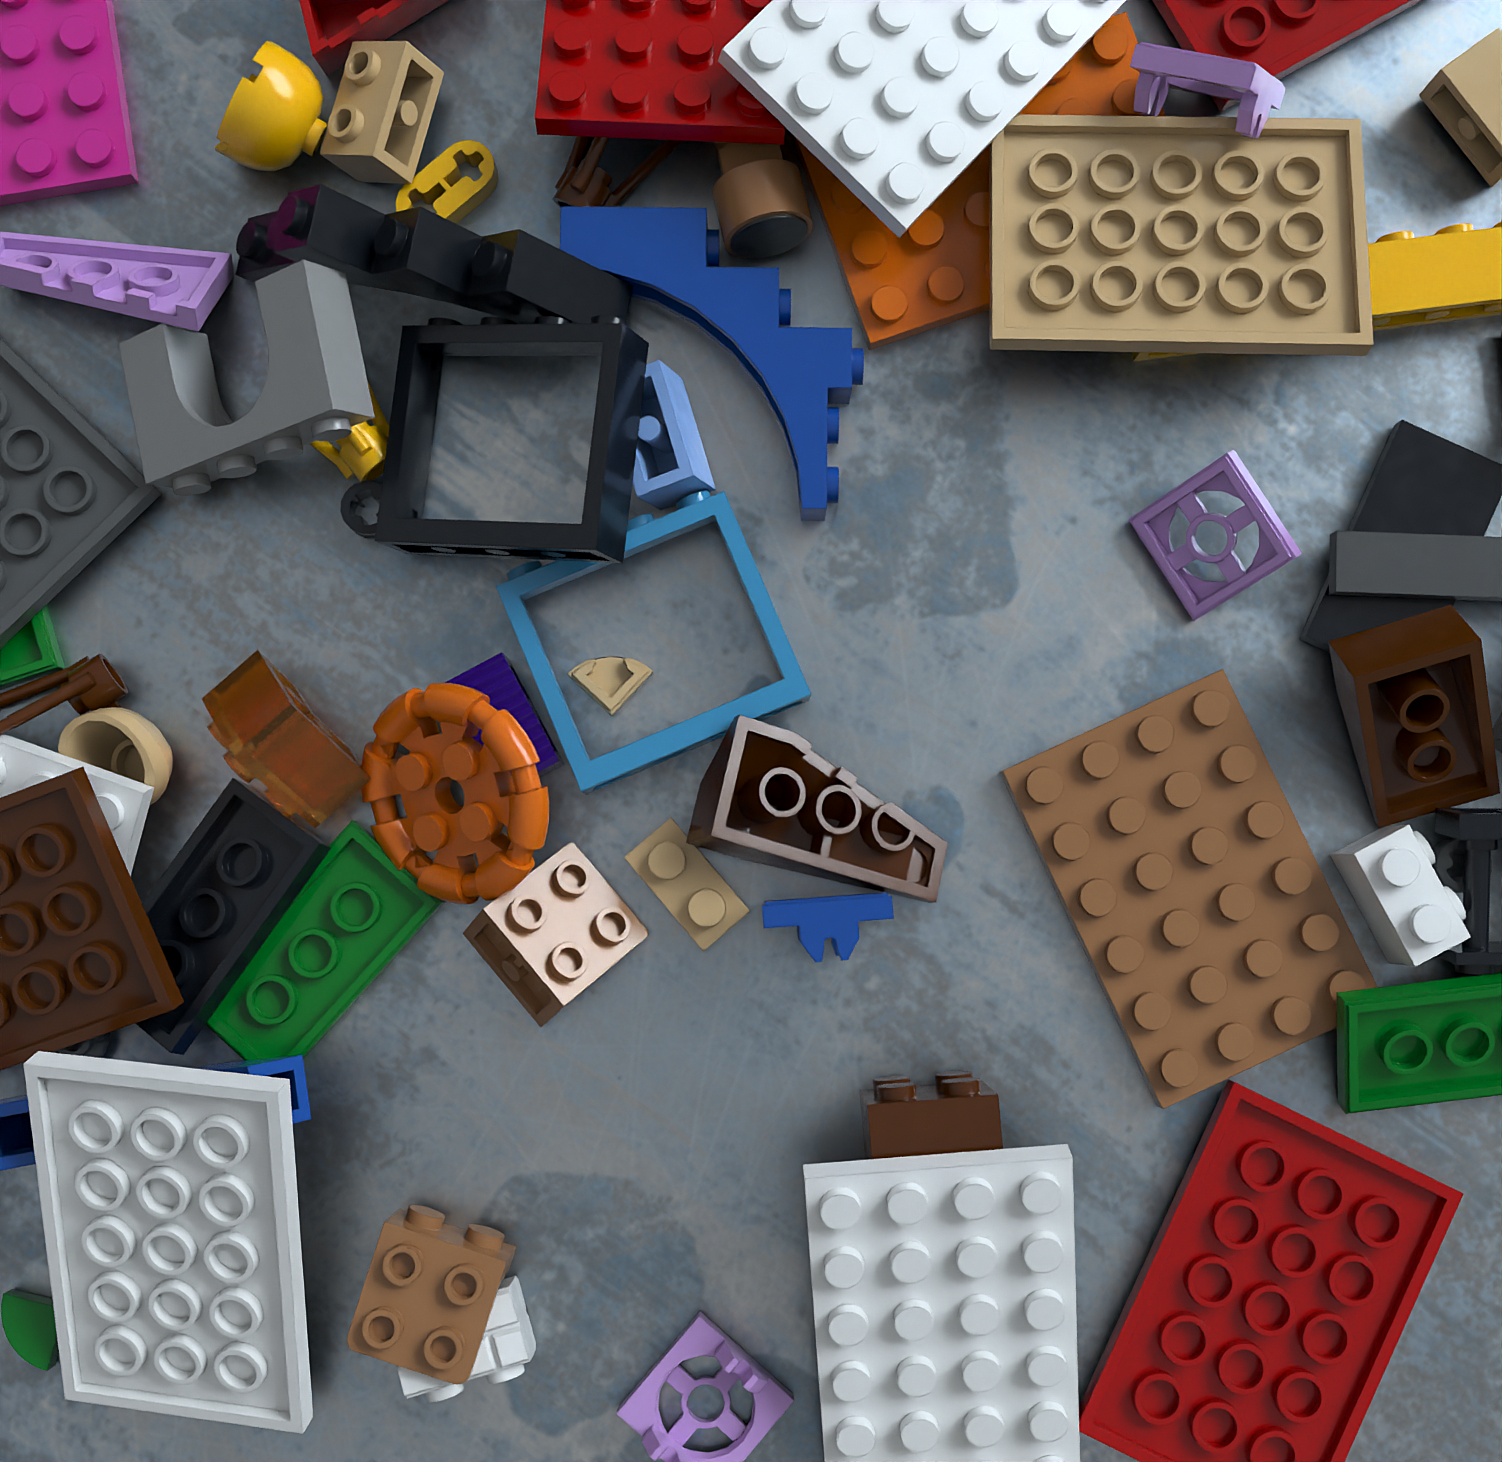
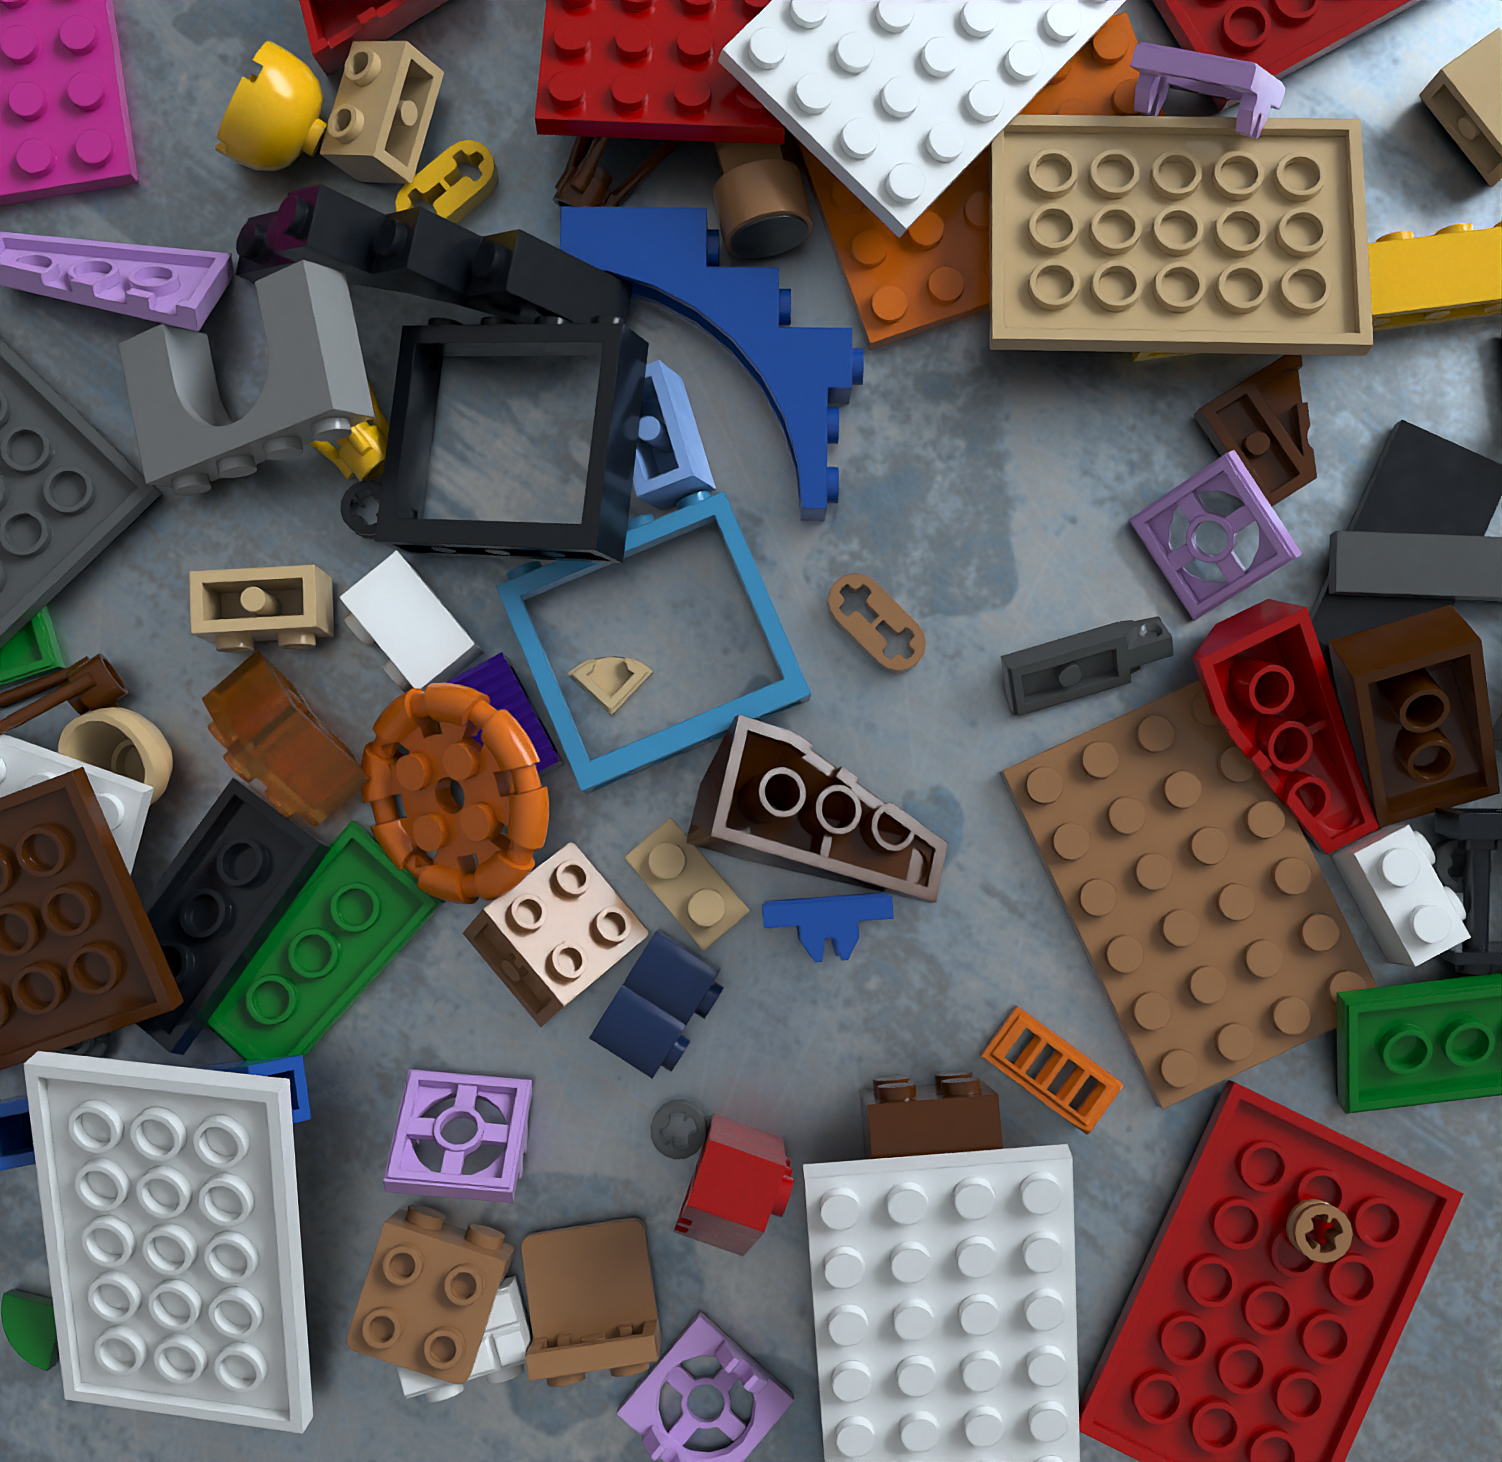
none -> tan brick [189,564,334,653]
none -> white brick [339,550,484,693]
none -> lavender piece [383,1069,532,1203]
none -> medium nougat bracket [521,1218,662,1387]
none -> dark blue brick [589,929,724,1079]
none -> dark grey bush [650,1099,707,1159]
none -> red wedge [673,1114,794,1256]
none -> medium nougat beam [827,573,926,674]
none -> orange slope [980,1005,1123,1135]
none -> dark grey hinge [1001,616,1174,716]
none -> red wedge [1192,599,1379,855]
none -> reddish brown wing [1194,355,1317,507]
none -> medium nougat bush [1286,1199,1353,1263]

